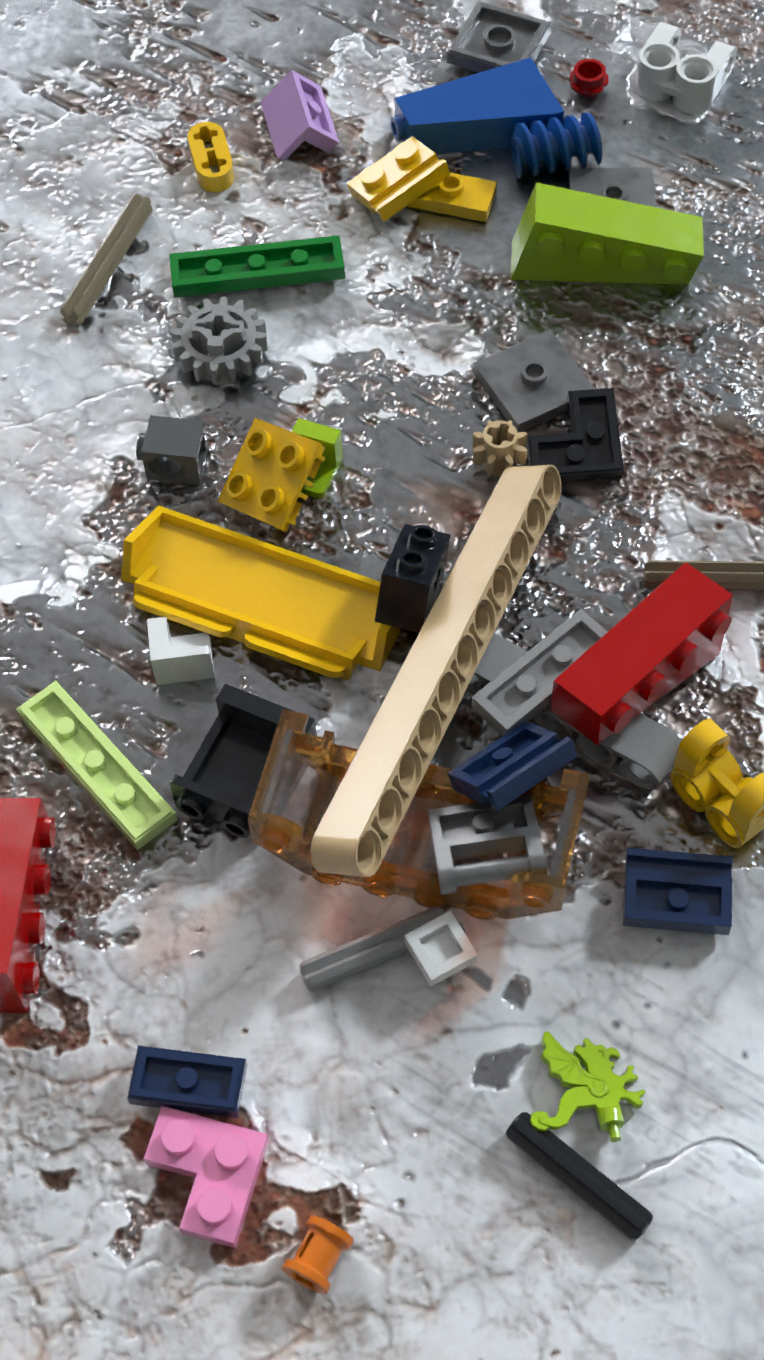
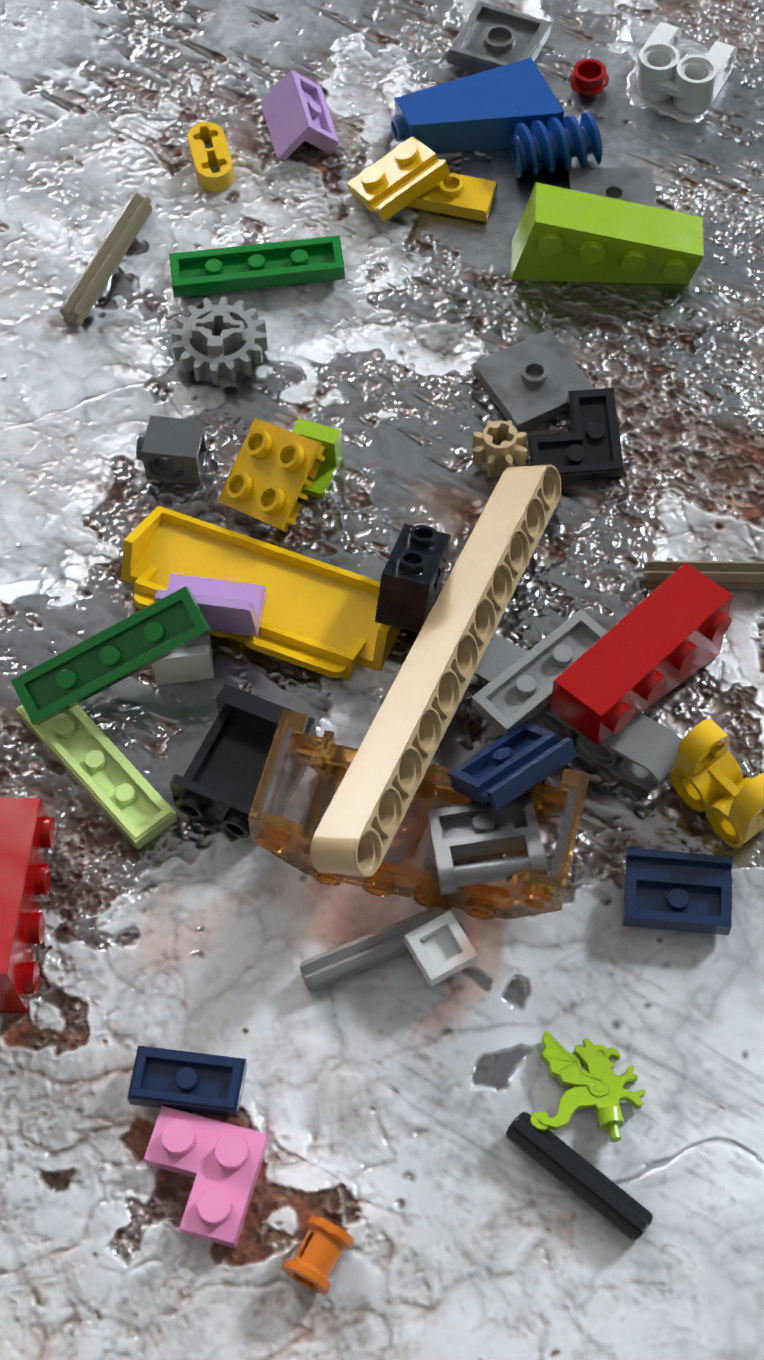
none -> green plate [10,586,212,725]
none -> lavender panel [154,573,267,637]

